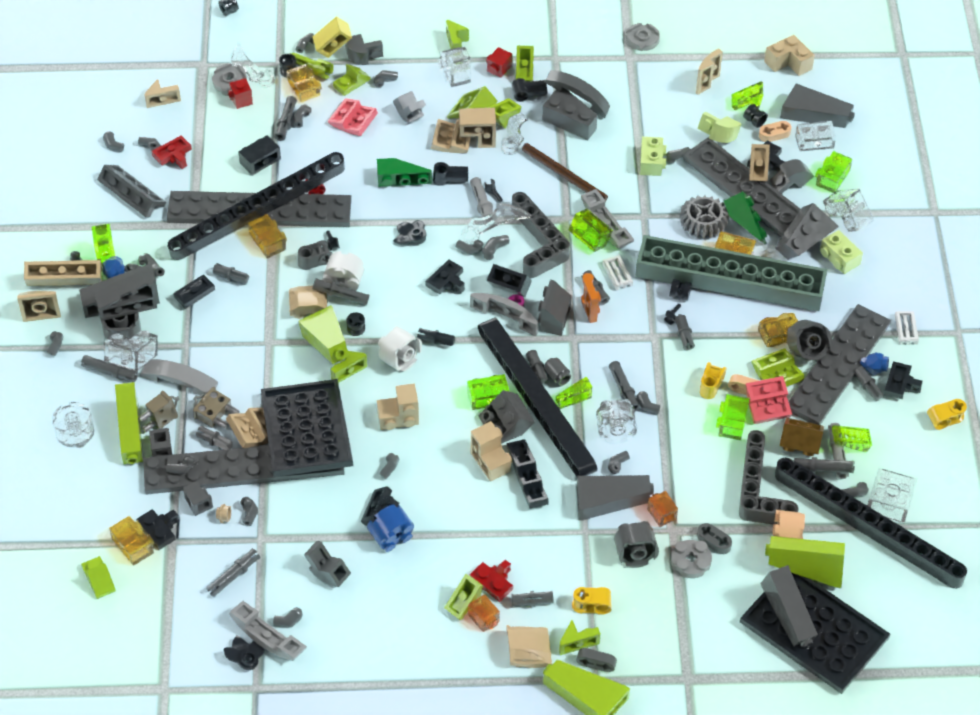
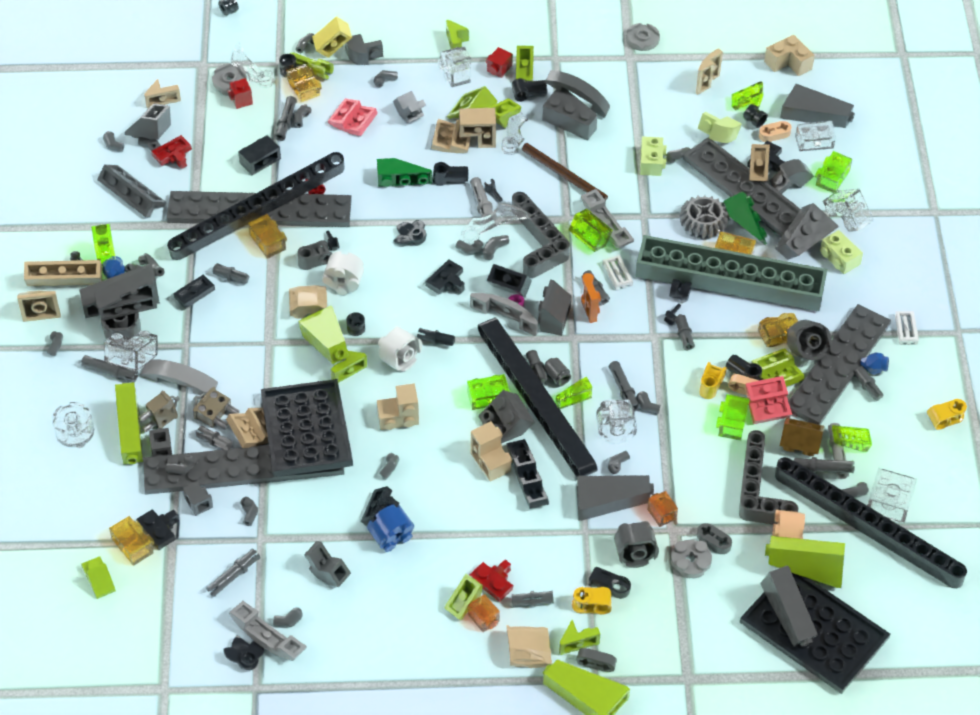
tan plate [216,504,232,524] -> none
dark grey pin [312,278,370,306] -> none
lime slope [333,64,371,96] -> none
black hinge [884,361,923,399] -> none
none -> dark grey slope [125,103,171,140]
none -> black piece [588,567,631,599]
none -> black piece [725,354,762,381]

